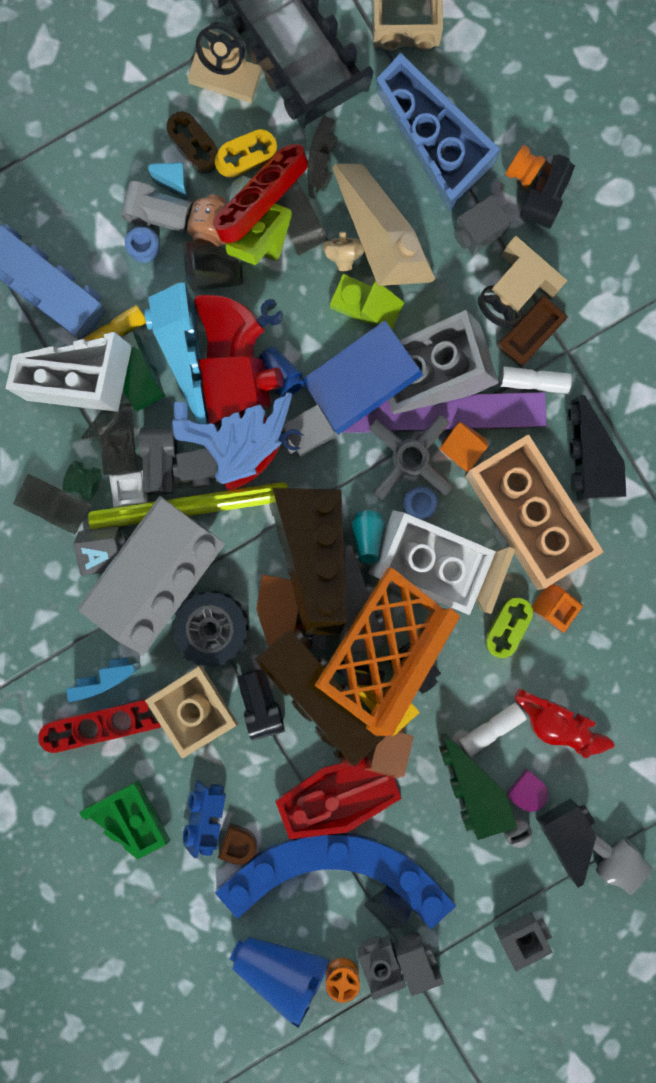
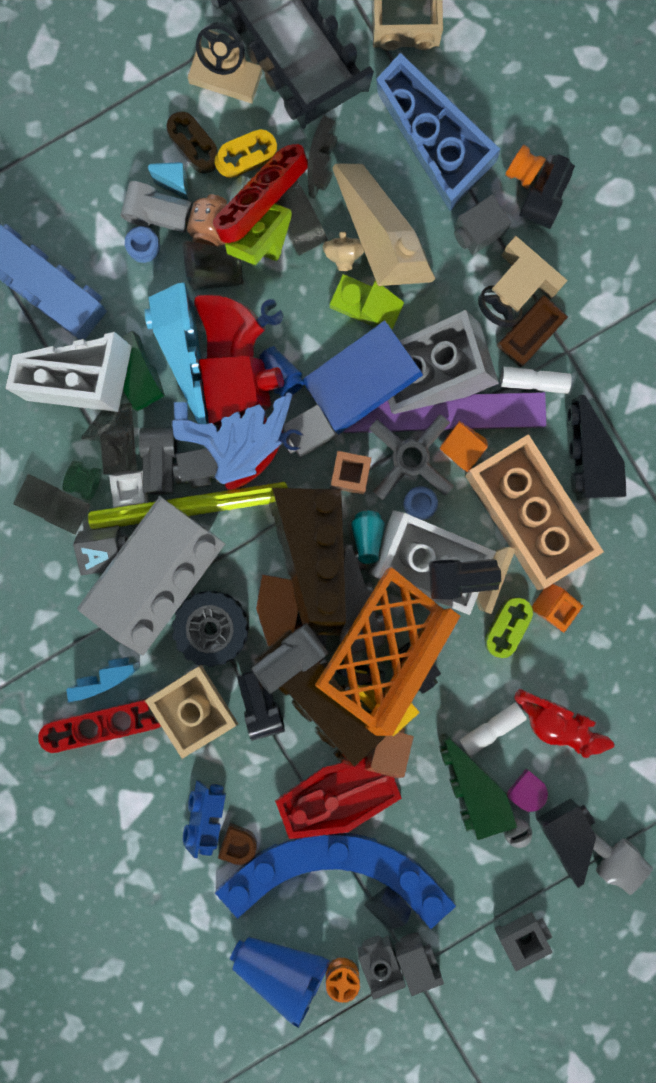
green wing [79,780,170,859] -> none
yellow piece [82,304,146,341] -> none
none -> dark grey piece [251,623,328,694]
none -> nougat brick [331,451,372,495]
none -> black piece [429,559,501,600]

